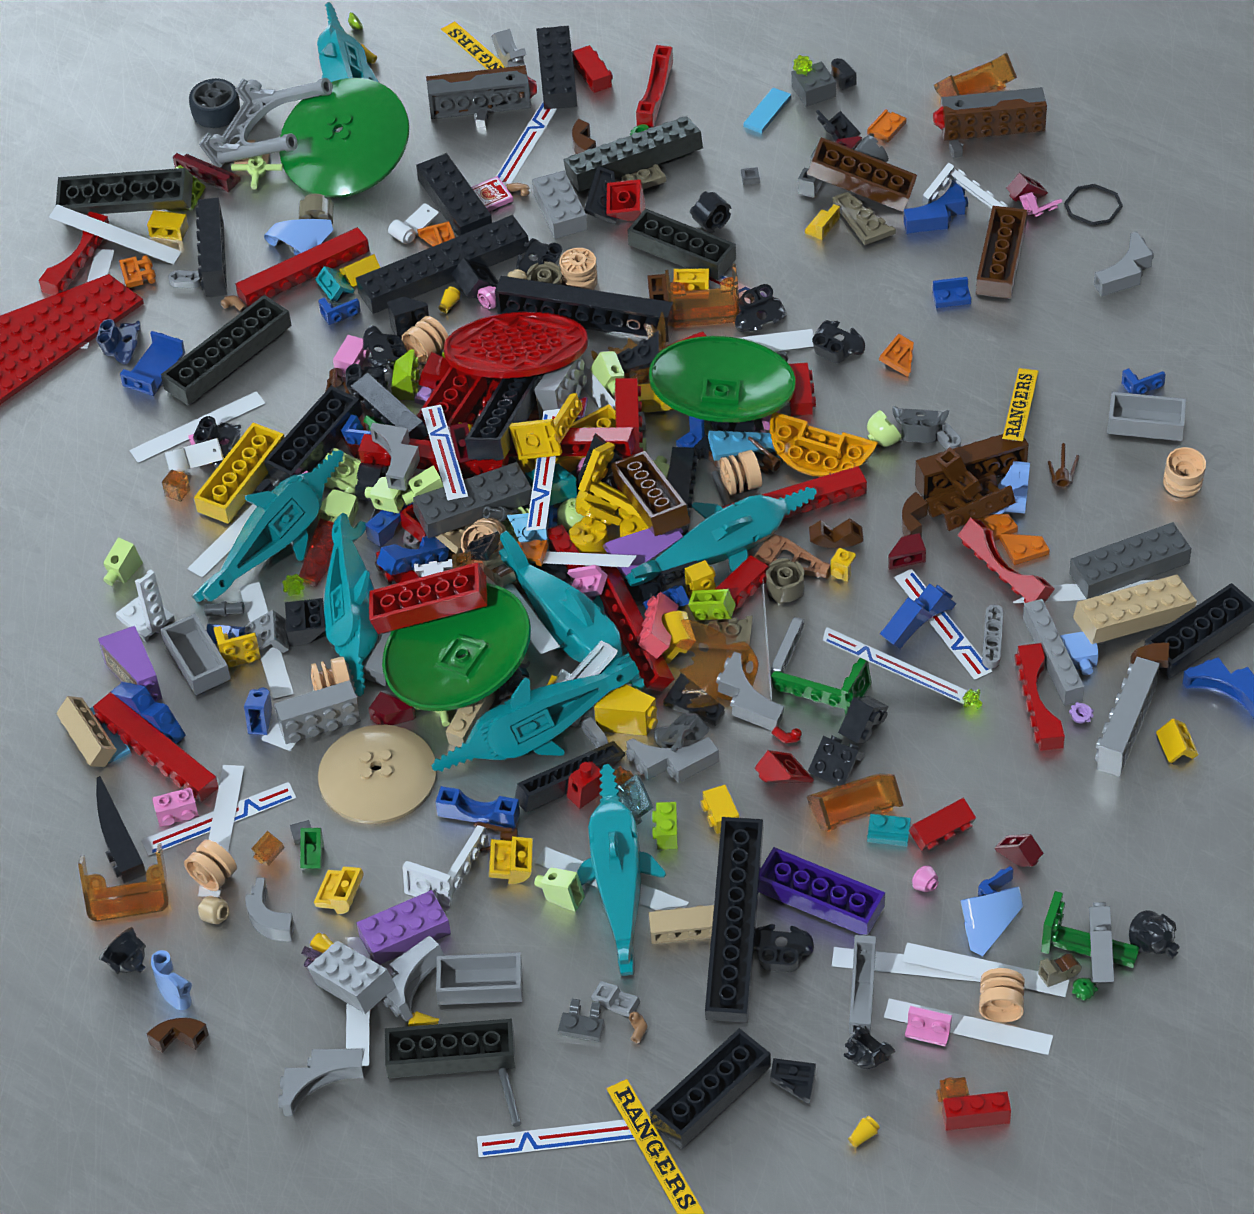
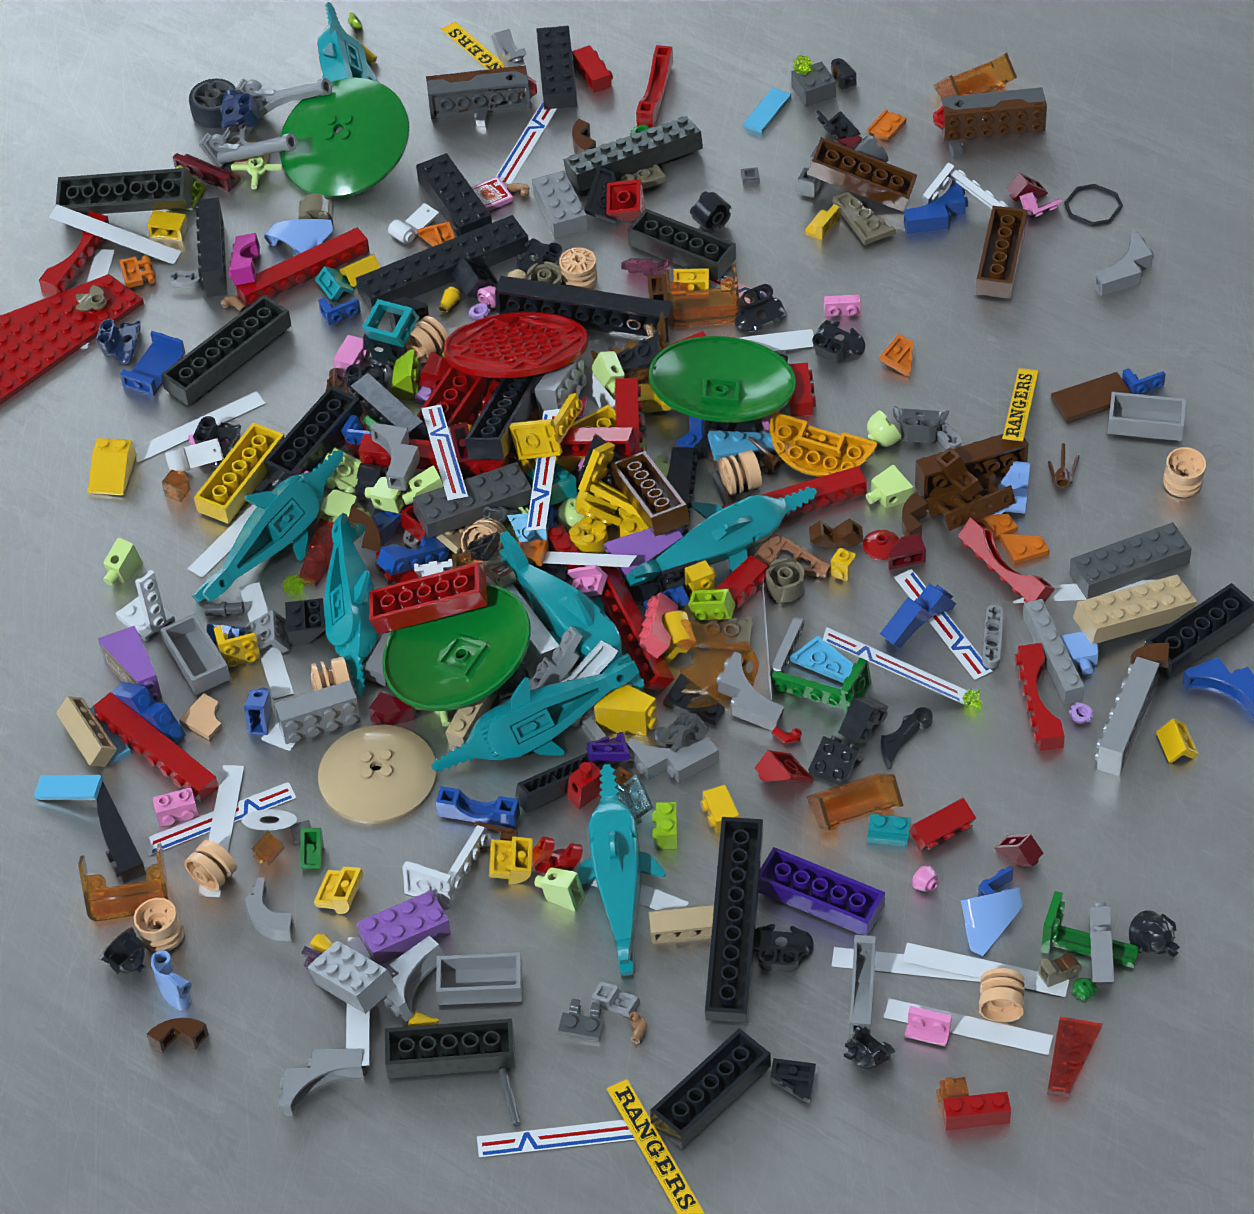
tan head [198,896,229,925] -> none
yellow cone [848,1116,880,1148] -> none
blue bracket [932,277,971,308] -> none
none -> medium azure piece [34,775,104,800]
none -> dark tan plate [75,285,107,311]
none -> yellow slope [88,438,137,495]
none -> light nougat wheel [133,898,184,953]
none -> light nougat tile [179,693,222,740]
none -> dark blue piece [220,89,259,131]
none -> dark pink arch [228,233,261,286]
none -> white sticker [242,809,297,830]
none -> reddish brown brick [348,504,382,552]
none -> teal window [362,299,419,347]
none -> lavender animal [468,303,490,320]
none -> light grey slope [530,626,583,690]
none -> red piece [532,836,583,873]
none -> dark purple wing [586,732,629,762]
none -> clear pink wing [621,258,669,276]
none -> medium azure wing [790,636,853,683]
none -> bright pink bracket [824,294,861,317]
none -> red dish [863,530,899,560]
none -> yellowish green torso [866,465,913,508]
none -> black piece [881,707,933,768]
none -> clear red wing [1047,1017,1102,1097]
none -> reddish brown tile [1051,372,1132,422]

